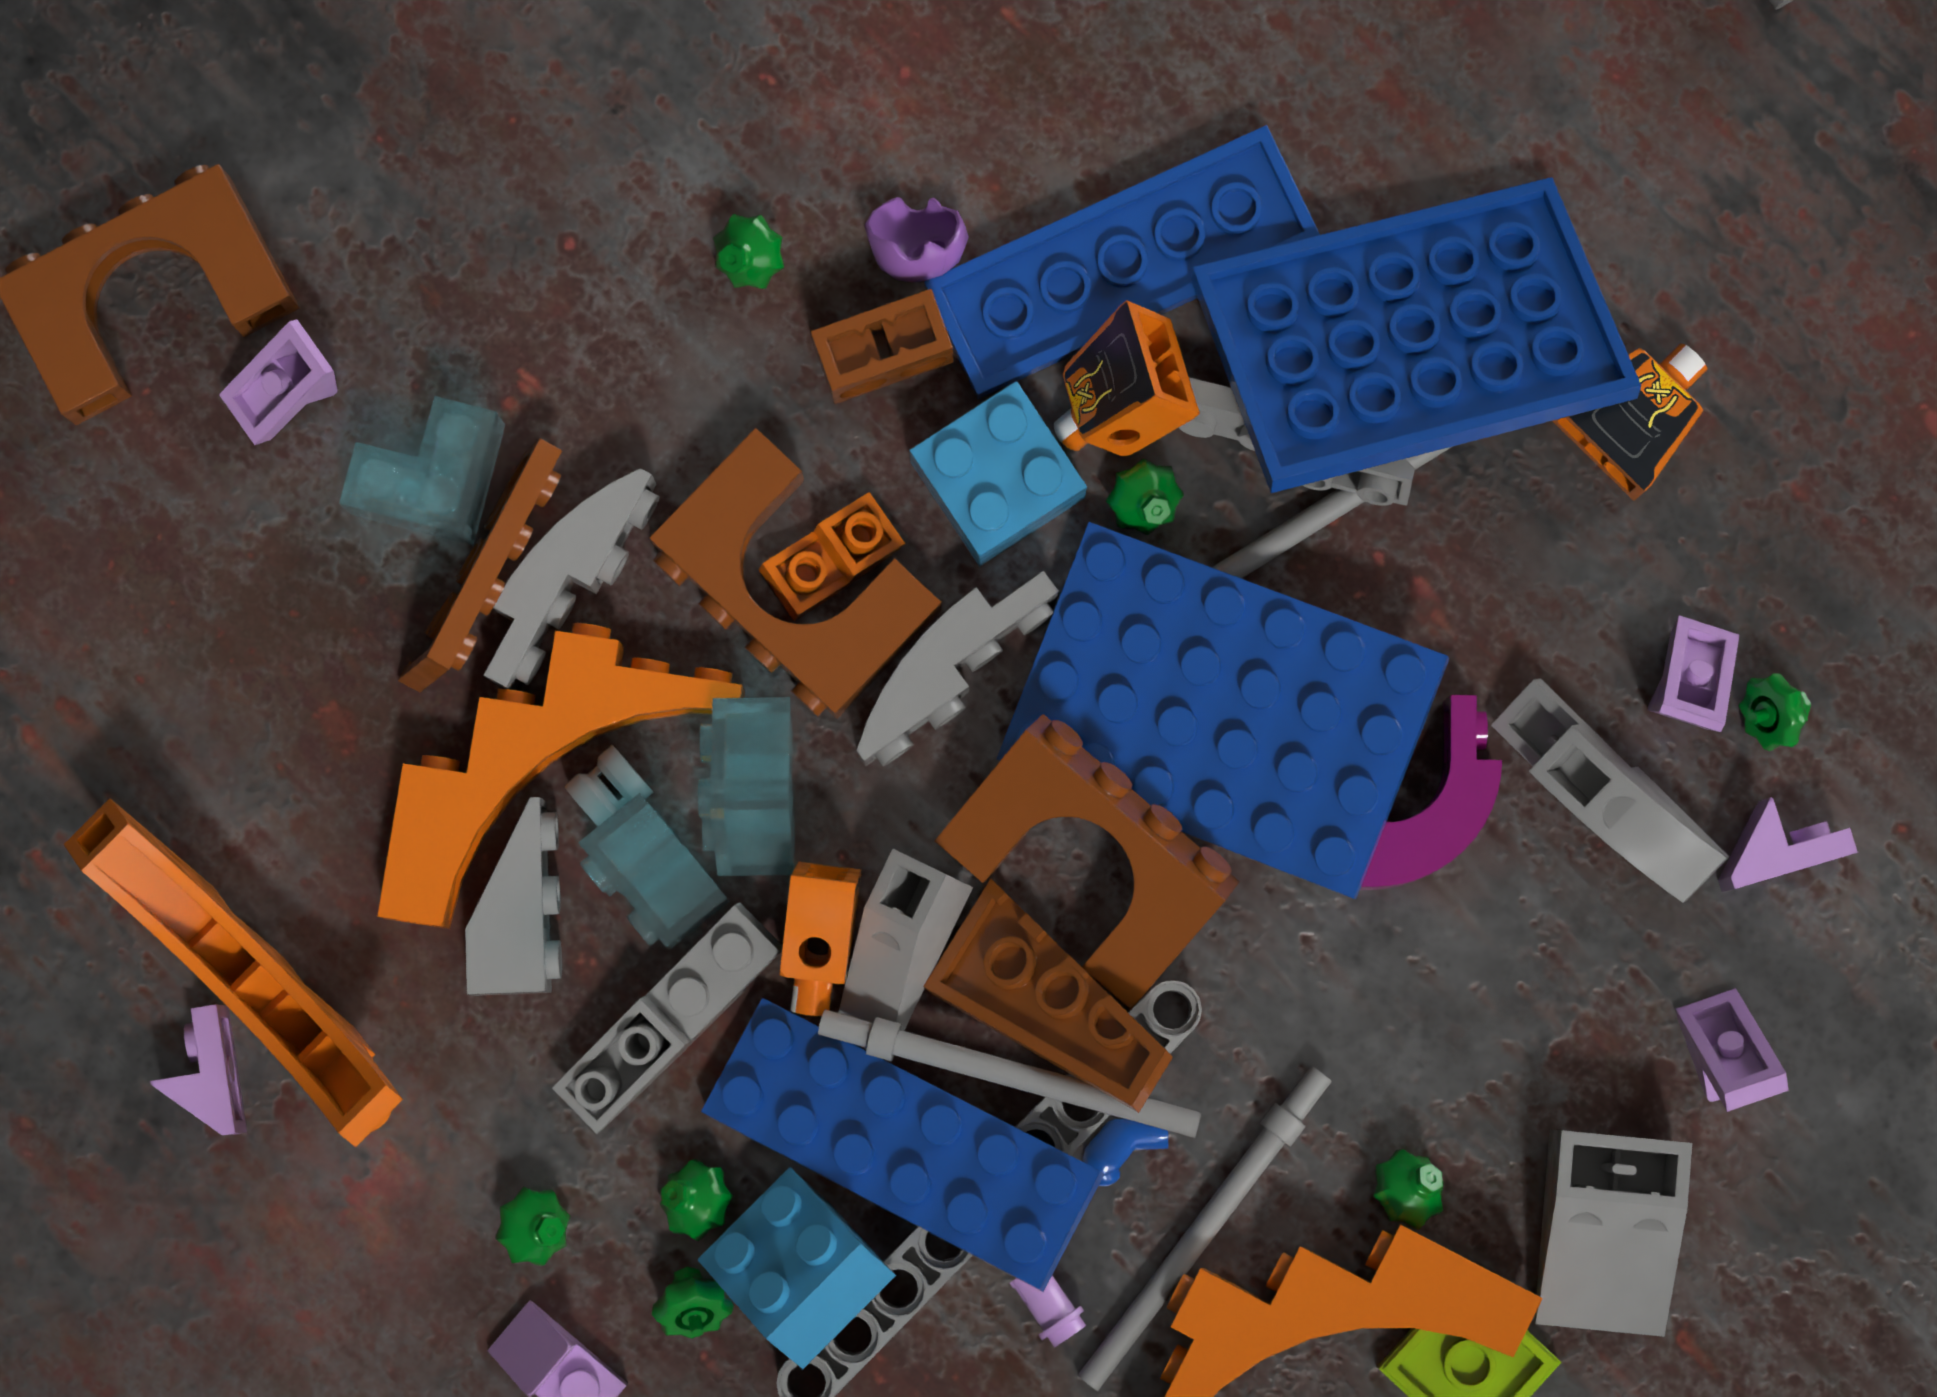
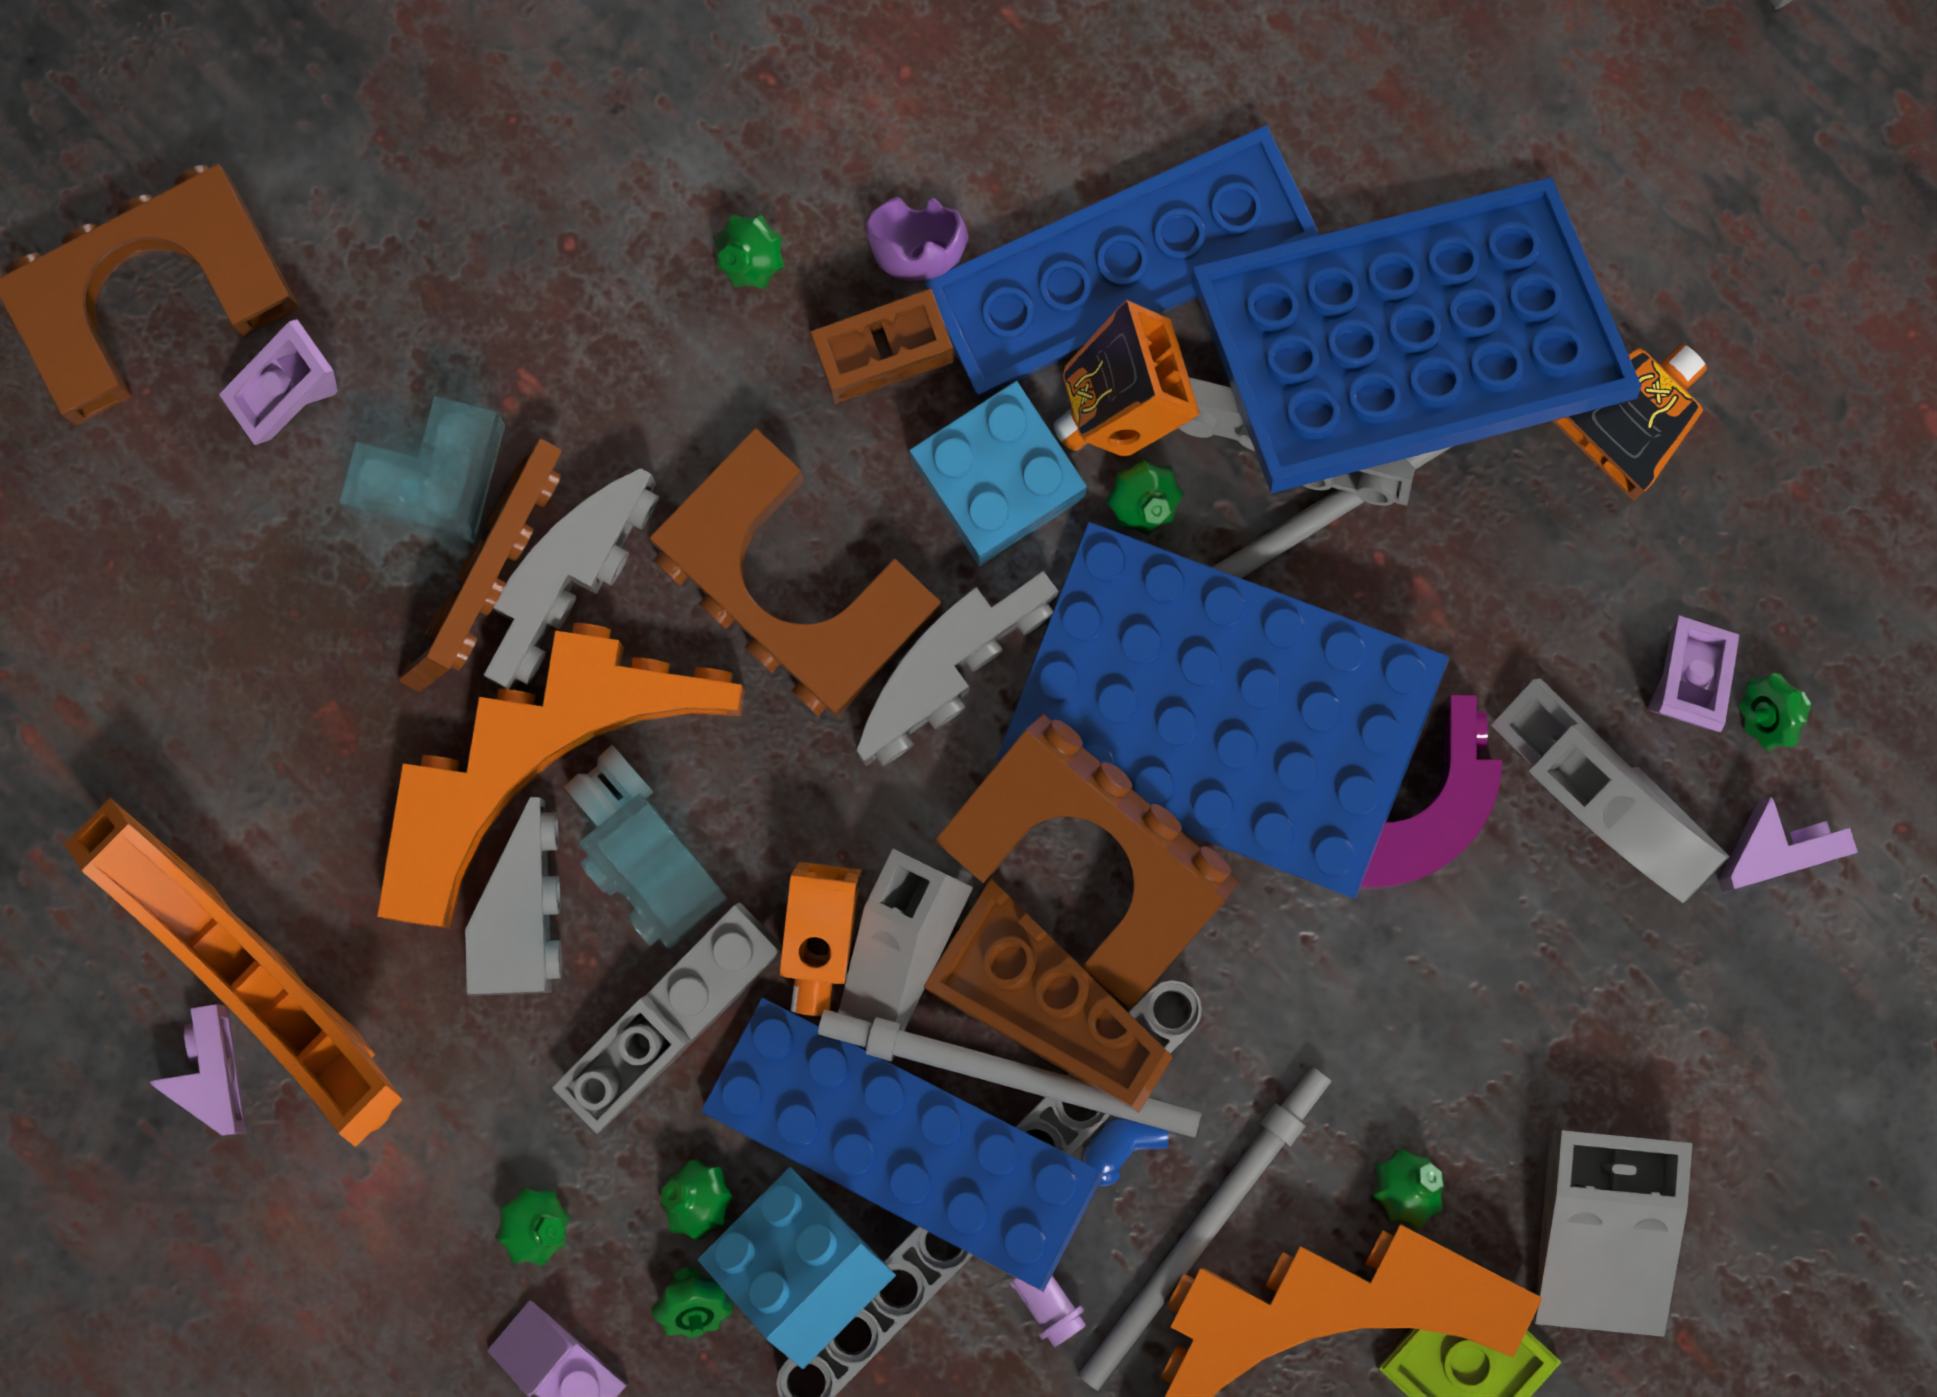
clear light blue brick [698,697,795,876] -> none
orange slope [759,492,905,622] -> none
lavender slope [1676,988,1789,1112] -> none

